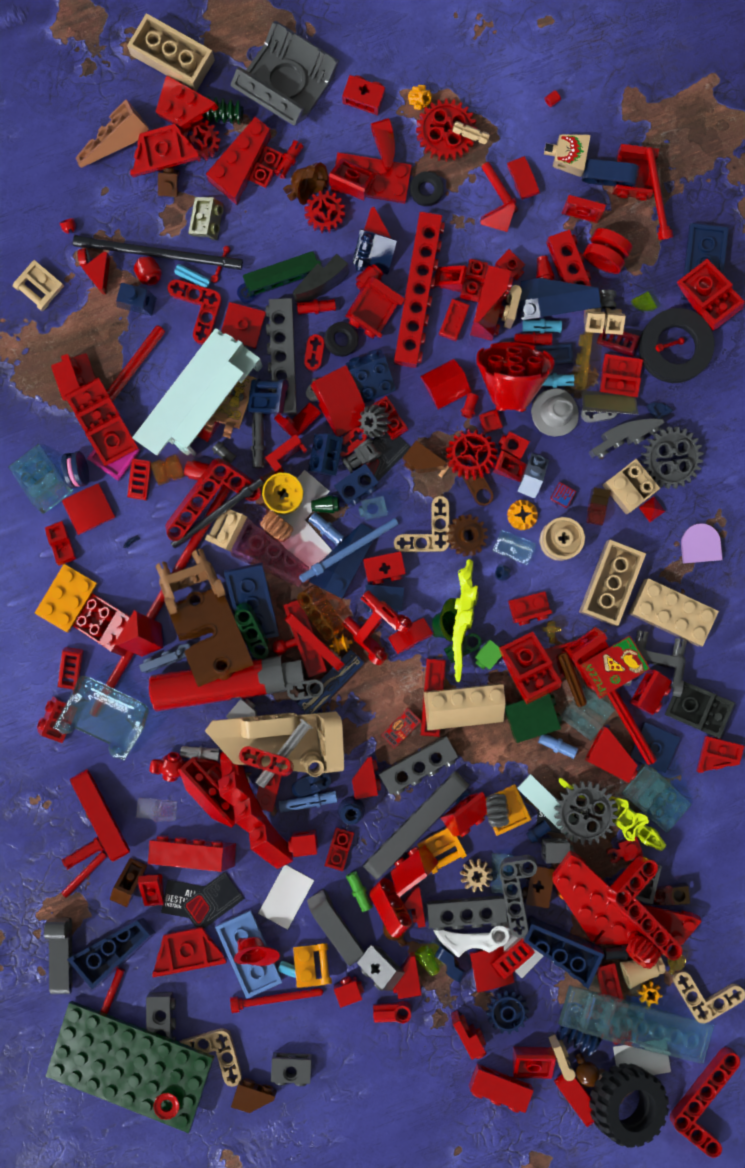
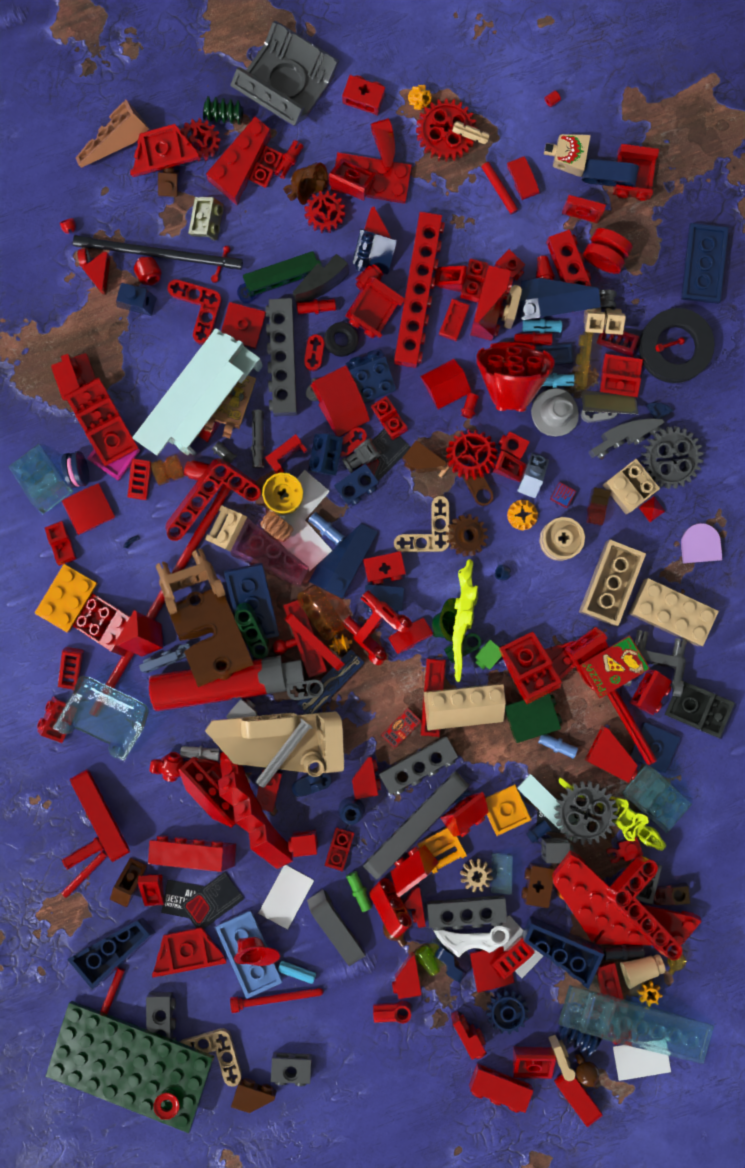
tan plate [13,260,64,311] -> none
dark grey beam [44,917,73,994] -> none
red axle [107,325,165,401] -> none
tan brick [127,13,215,91] -> none
clear slope [136,797,178,822] -> none
red wing [156,76,218,131] -> none
black bar [171,477,265,548] -> none
medium azure axle [174,264,211,288] -> none
red beam [239,746,294,777] -> none
dark blue plate [247,379,289,414] -> none
red bracket [274,403,321,437] -> none
medium blue pin [279,790,338,813] -> none
light orange plate [293,943,332,988] -> none
medium blue bar [299,518,398,582] -> none
dark green cone [311,495,340,514] -> none
red brick [334,976,365,1008] -> none
brick [357,945,405,991] -> none
dark grey gear [358,405,391,438] -> none
clear light blue brick [358,496,388,521] -> none
black tyre [410,171,444,207] -> none
red tile [479,409,503,434] -> none
red slope [480,198,516,232] -> none
dark grey gear [486,794,509,828] -> none
clear light blue slope [492,530,536,565] -> none
dark grey beam [500,855,537,938] -> none
red bracket [508,591,552,626] -> none
clear yellow piece [543,620,561,644] -> none
reddish brown axle [558,652,587,707] -> none
clear light blue slope [561,685,615,741] -> none
black tyre [589,1063,669,1148] -> none
red gear [626,935,661,969] -> none
clear neon green tile [630,291,657,311] -> none
red piece [646,147,674,241] -> none
red beam [670,1047,740,1158] -> none
tan beam [672,970,745,1024] -> none
red slope [677,259,745,331] -> none
red wing [696,736,744,773] -> none

